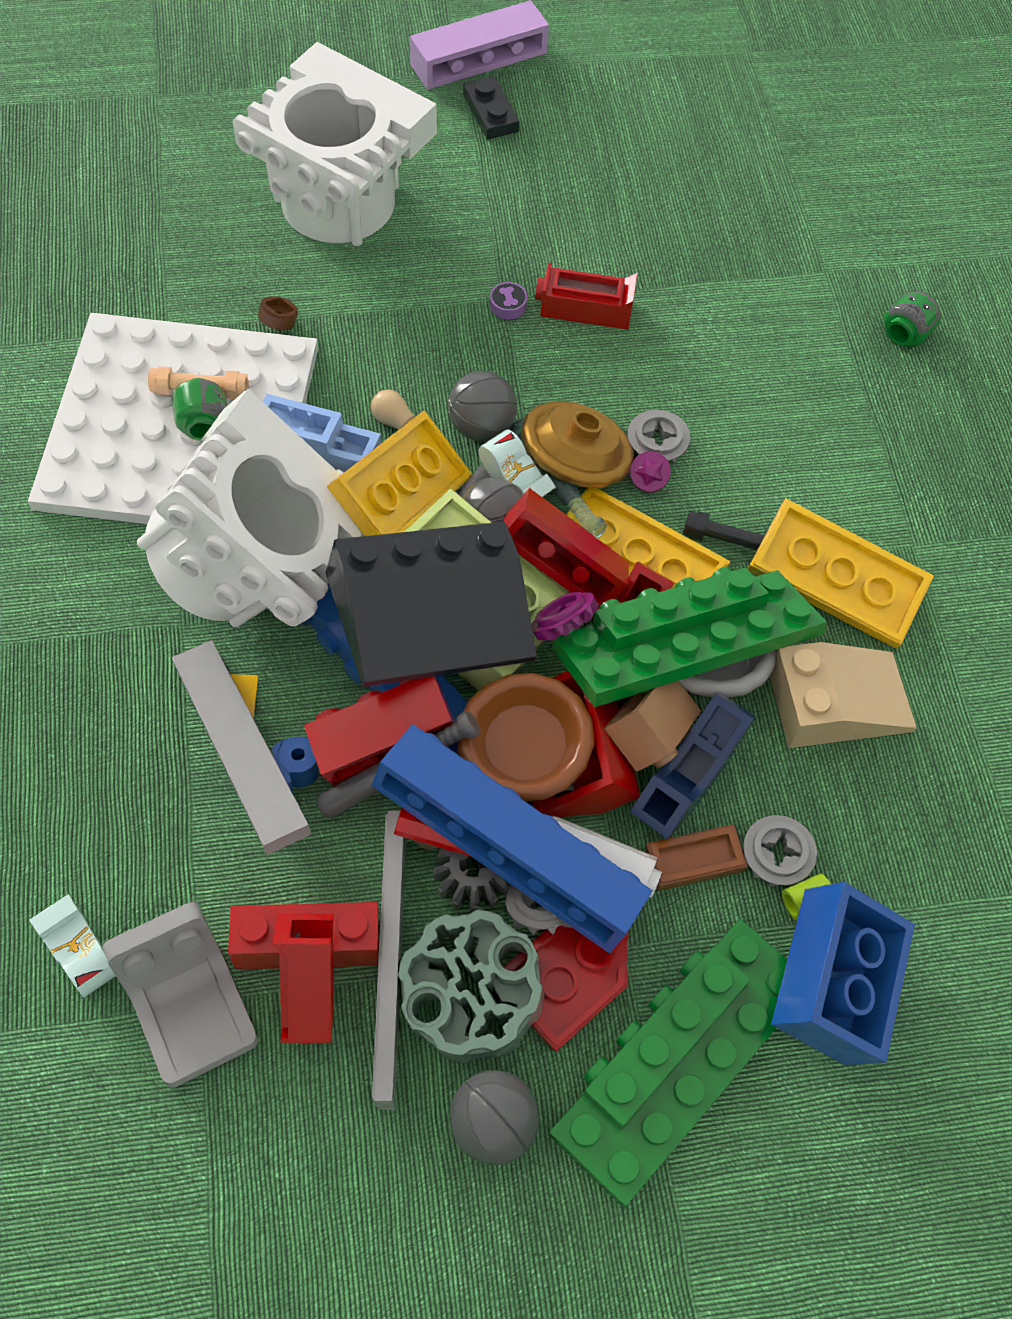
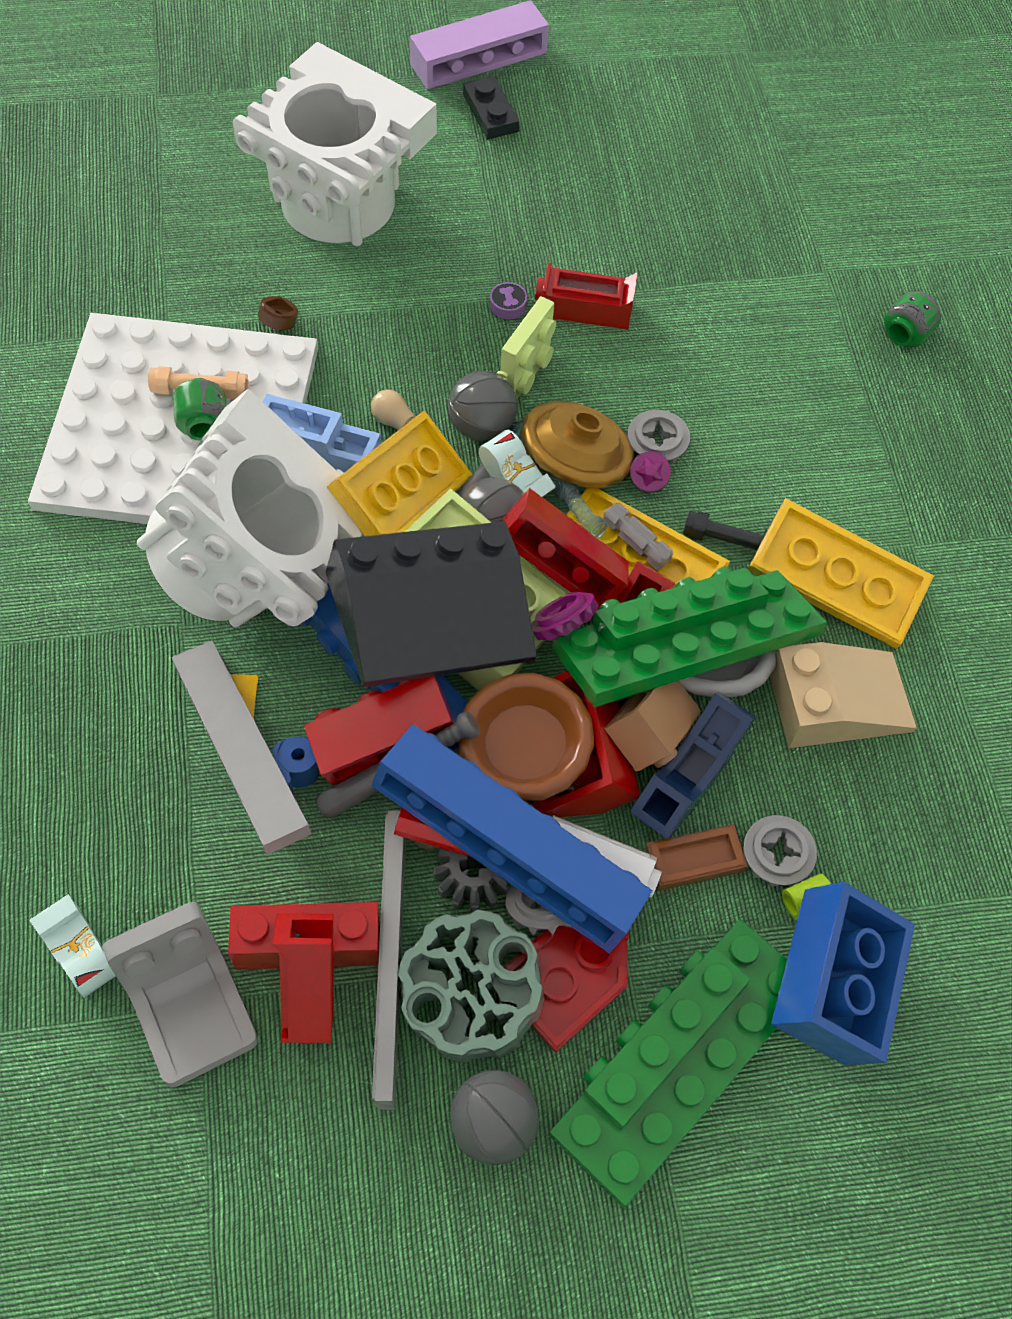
none -> yellowish green plate [496,296,556,399]
none -> light grey axle [603,503,673,570]

